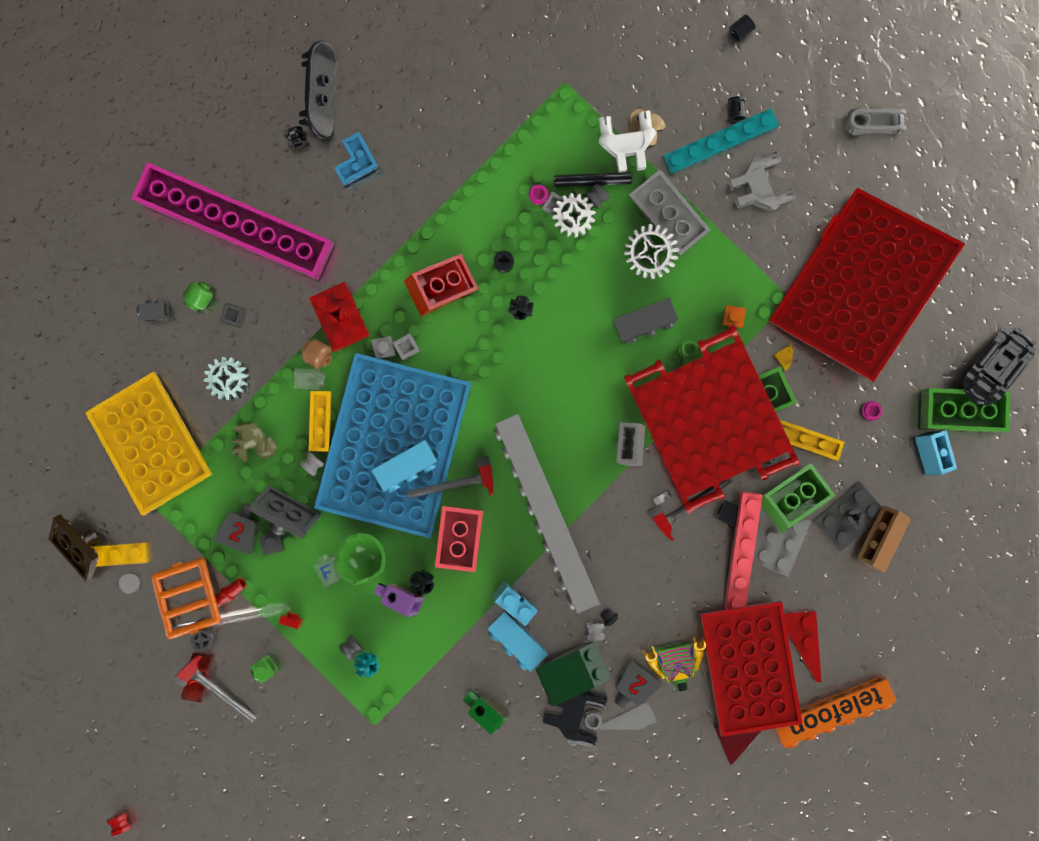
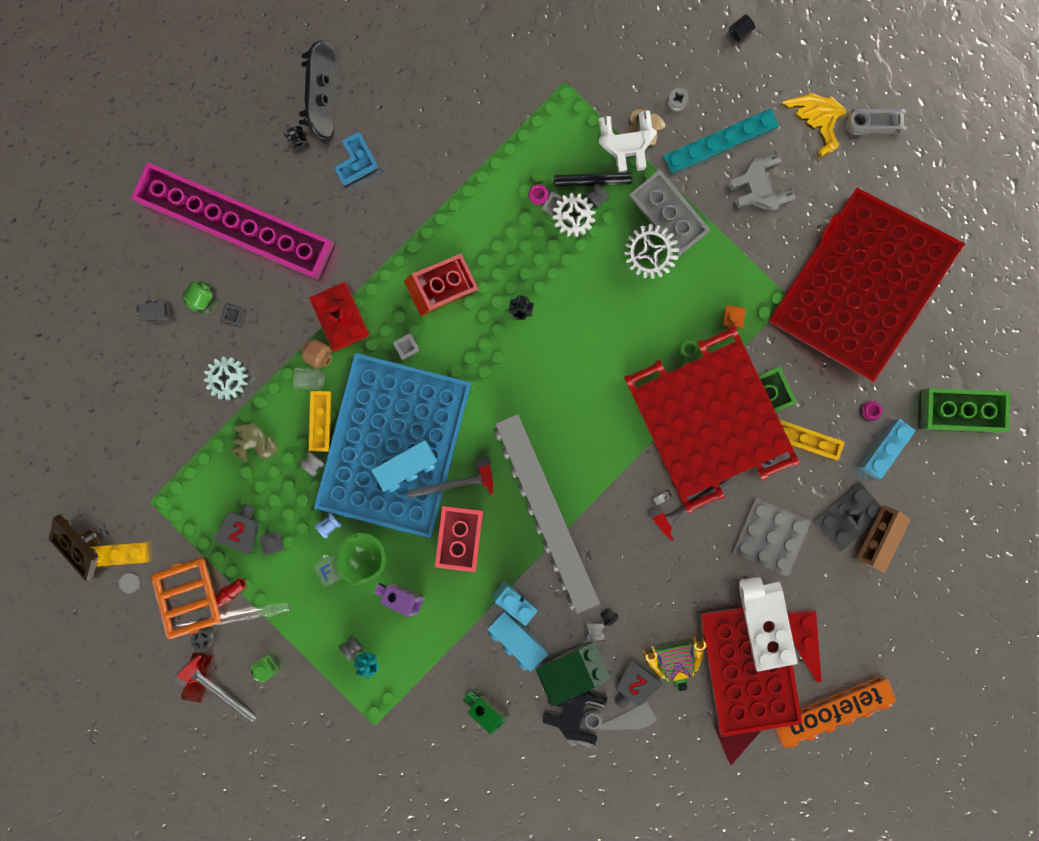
yellow plate [85,372,213,516] -> none
red wheel [106,812,132,836] -> none
dark grey plate [249,485,321,539] -> none
red plate [279,612,304,629] -> none
light grey plate [372,336,396,359] -> none
black gear [409,569,434,596] -> none
black wheel [494,251,514,273] -> none
dark grey brick [612,298,679,345] -> none
light grey brick [616,422,645,467] -> none
black brick [715,500,739,527] -> none
coral plate [724,492,763,610] -> none
black bush [728,96,746,121] -> none
bright green brick [761,463,836,534] -> none
yellow tile [772,344,793,372] -> none
medium azure brick [915,430,957,475] -> none
black piece [963,328,1036,405] -> none
none -> light blue bush [315,513,342,539]
none -> light grey wheel [667,88,689,112]
none -> white hinge [739,577,798,672]
none -> yellow animal [782,92,846,157]
none -> medium azure brick [858,419,916,480]

